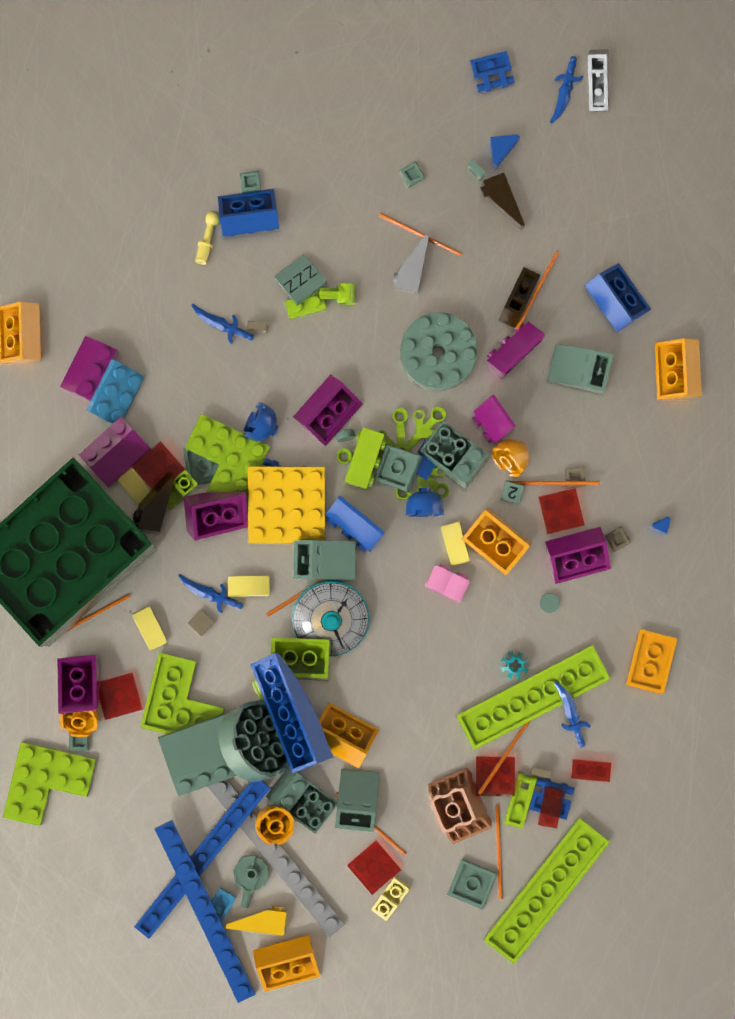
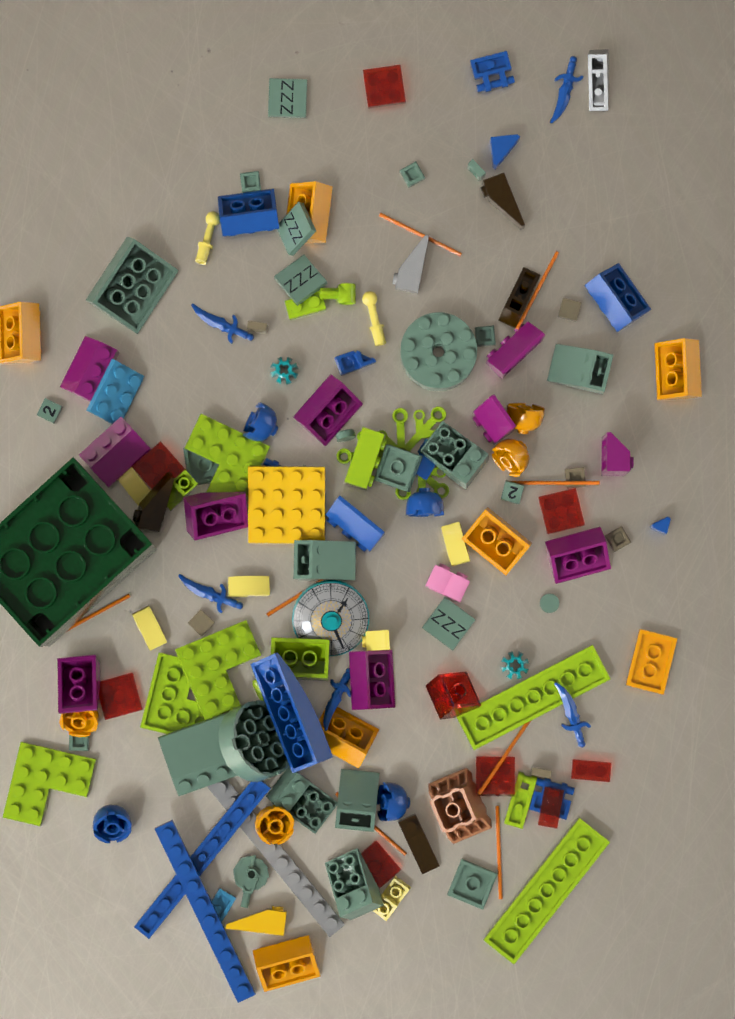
none -> sand green tile [37,398,63,424]
none -> sand green slope [86,237,179,334]
none -> blue cylinder [92,804,132,843]
none -> lime plate [175,620,261,721]
none -> sand green tile [268,78,307,118]
none -> teal piece [270,357,299,385]
none -> sand green tile [277,202,316,256]
none -> light orange slope [286,181,333,243]
none -> blue piece [323,668,351,731]
none -> sand green slope [325,848,384,920]
none -> blue slope [334,351,376,376]
none -> magenta slope [349,650,395,710]
none -> light yellow pin [362,291,386,346]
none -> light yellow slope [362,630,390,651]
none -> clear red plate [363,65,406,109]
none -> blue cylinder [376,782,410,821]
none -> dark brown slope [398,813,440,874]
none -> sand green tile [422,597,475,651]
none -> clear red slope [425,672,481,720]
none -> sand green tile [475,325,496,347]
none -> light orange cylinder [506,403,545,434]
none -> dark tan tile [558,298,582,322]
none -> magenta slope [601,432,634,476]

